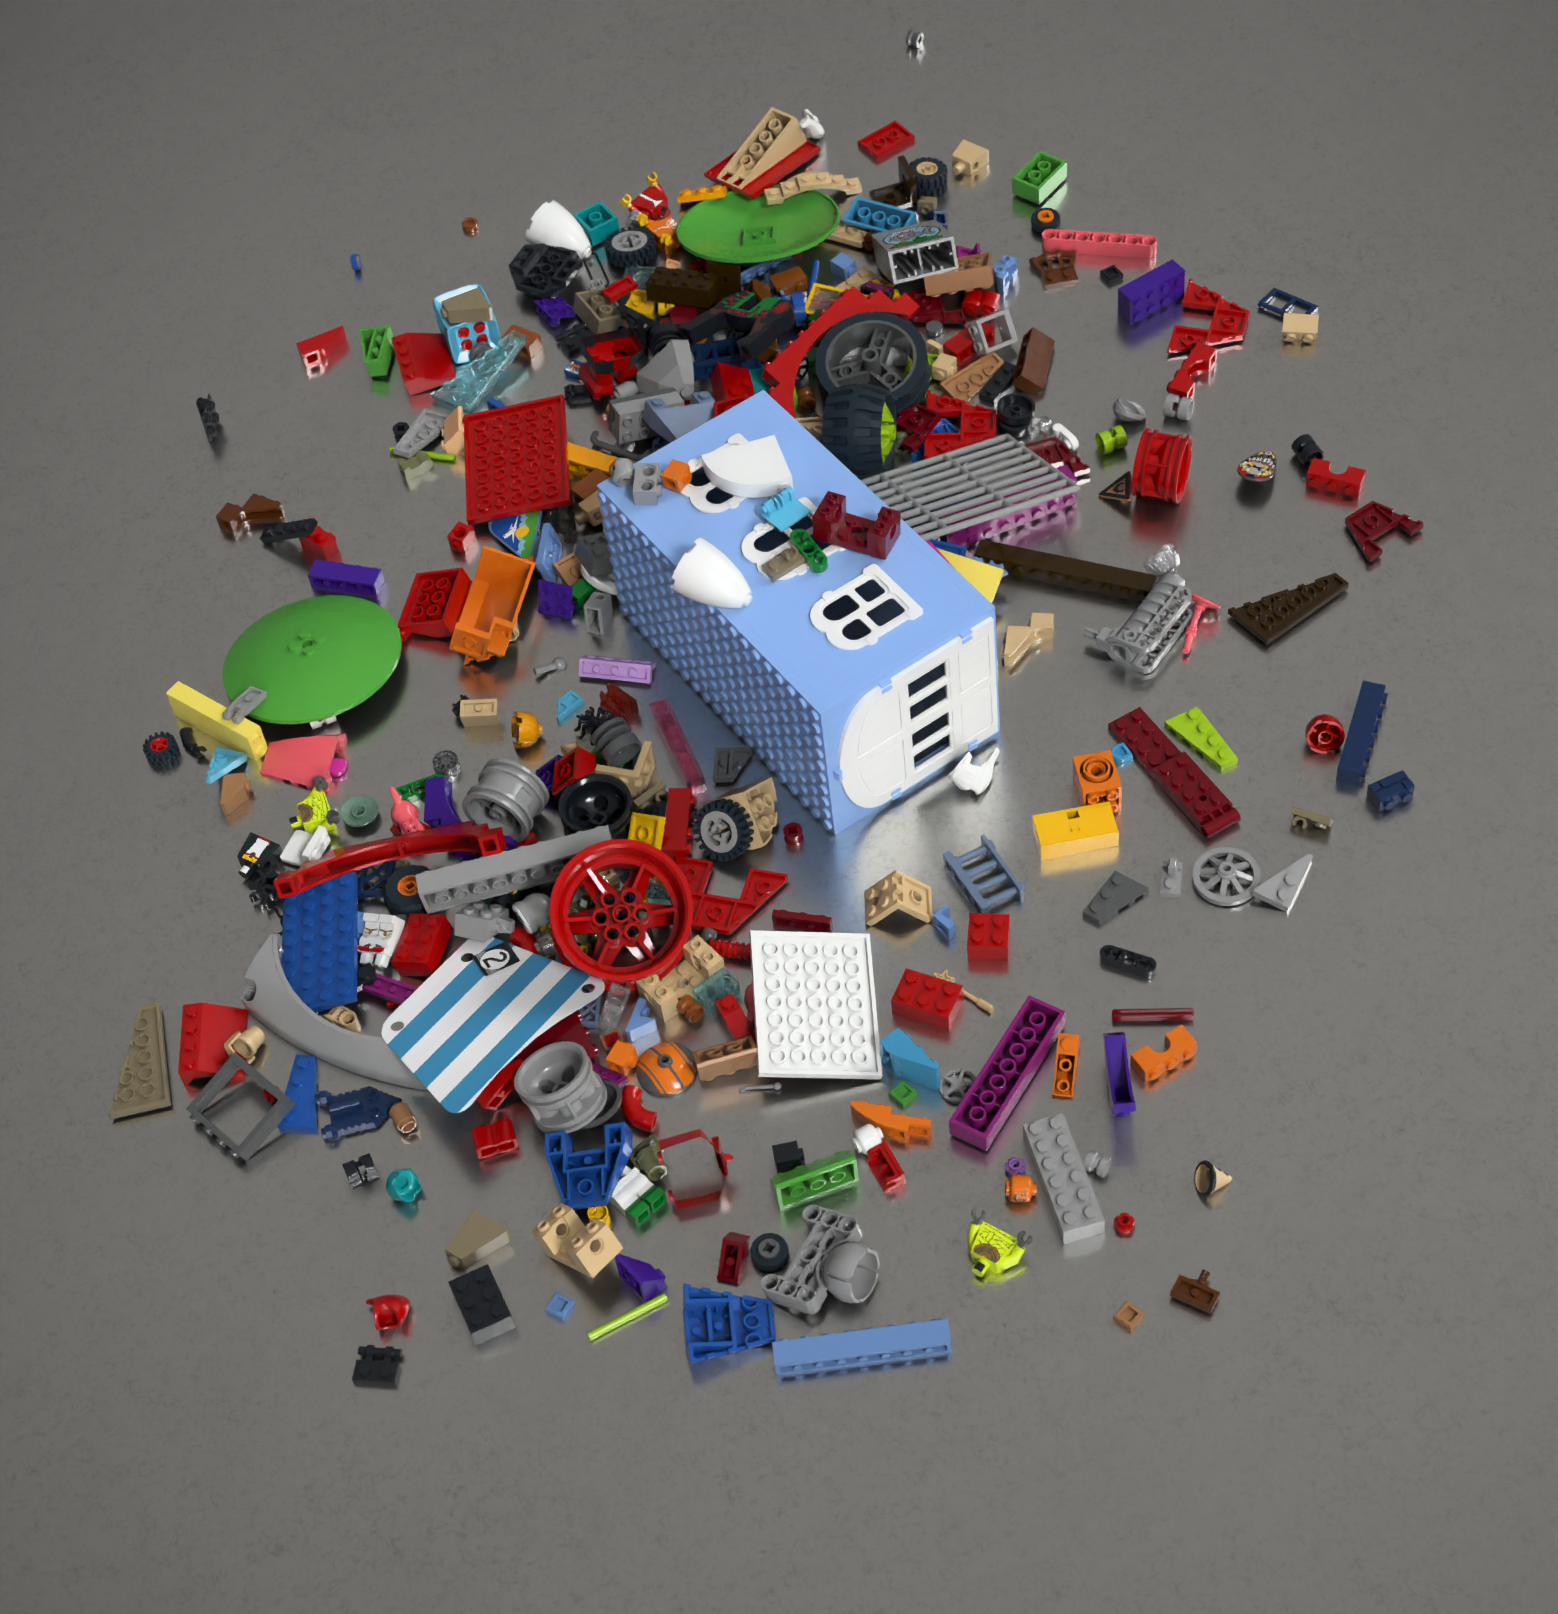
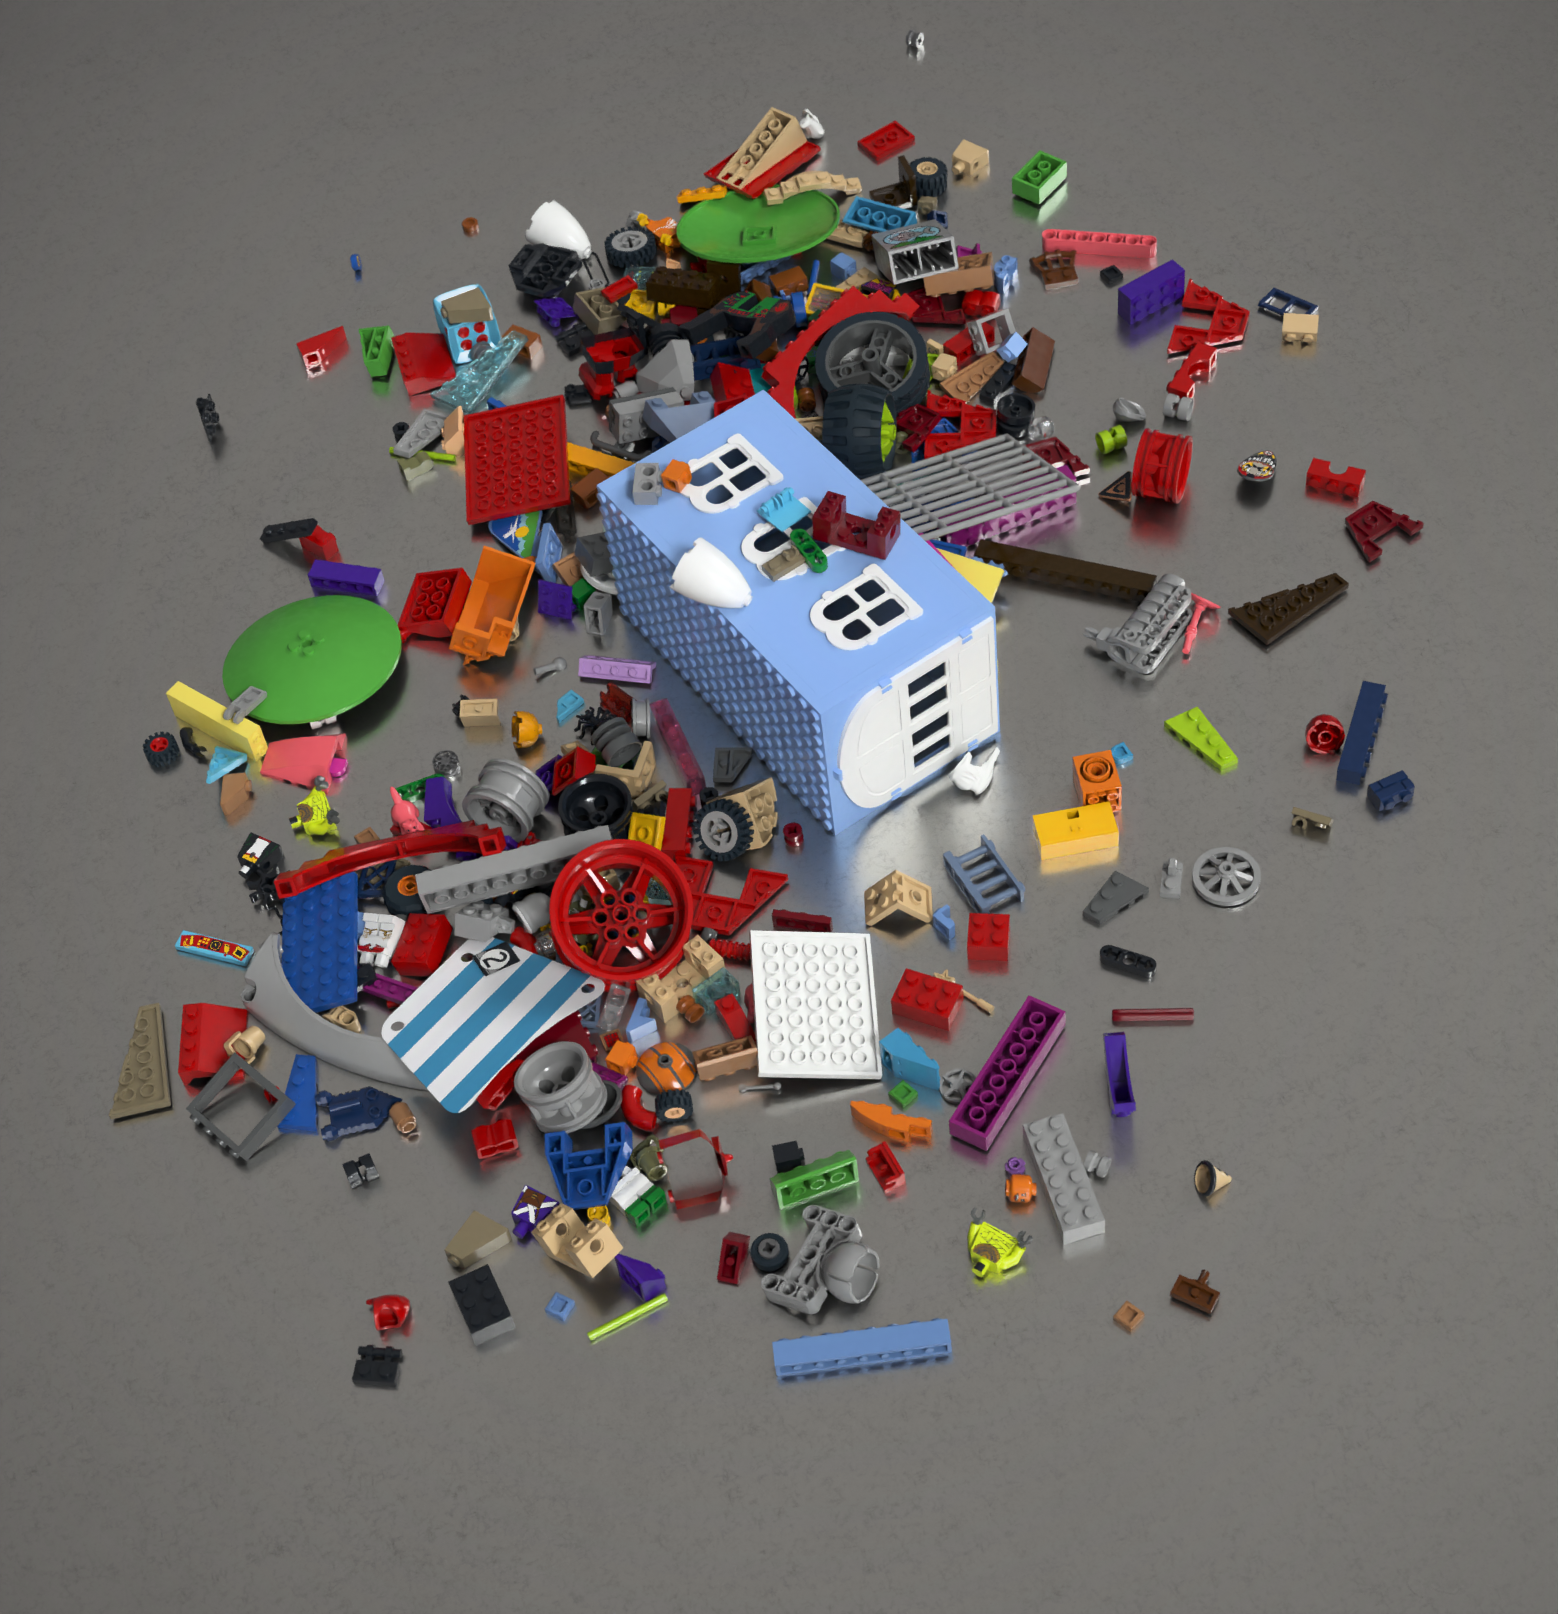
reddish brown arch [216,493,286,533] -> none
white bracket [280,825,331,867] -> none
sand green dish [340,795,378,827] -> none
teal hair [386,1168,422,1202] -> none
red brick [447,521,476,553] -> none
tile [564,359,583,379] -> none
teal brick [573,201,620,246] -> none
tan torso [574,490,603,526] -> none
light grey head [609,458,635,487] -> none
red torso [620,172,671,221] -> none
blue wedge [683,1284,776,1365] -> none
white brick [701,435,794,498] -> none
white head [851,1124,884,1155] -> none
dark grey tile [926,320,943,337] -> none
tan arch [1001,612,1054,666] -> none
black wheel [1031,208,1061,233] -> none
orange slope [1052,1033,1081,1098] -> none
white plate [1053,423,1079,452] -> none
dark red hinge [1108,707,1241,839] -> none
red plate [1114,1213,1135,1234] -> none
orange arch [1130,1024,1197,1083] -> none
clear cylinder [1143,543,1181,578] -> none
light grey wing [1251,853,1313,912] -> none
black wheel [1291,434,1324,468] -> none
none -> tile [175,930,254,967]
none -> medium nougat tile [354,827,380,844]
none -> torso [511,1185,560,1239]
none -> light grey wheel [631,698,651,739]
none -> black wheel [655,1089,693,1123]
none -> black wheel [699,787,719,808]
none -> light blue brick [996,332,1027,362]

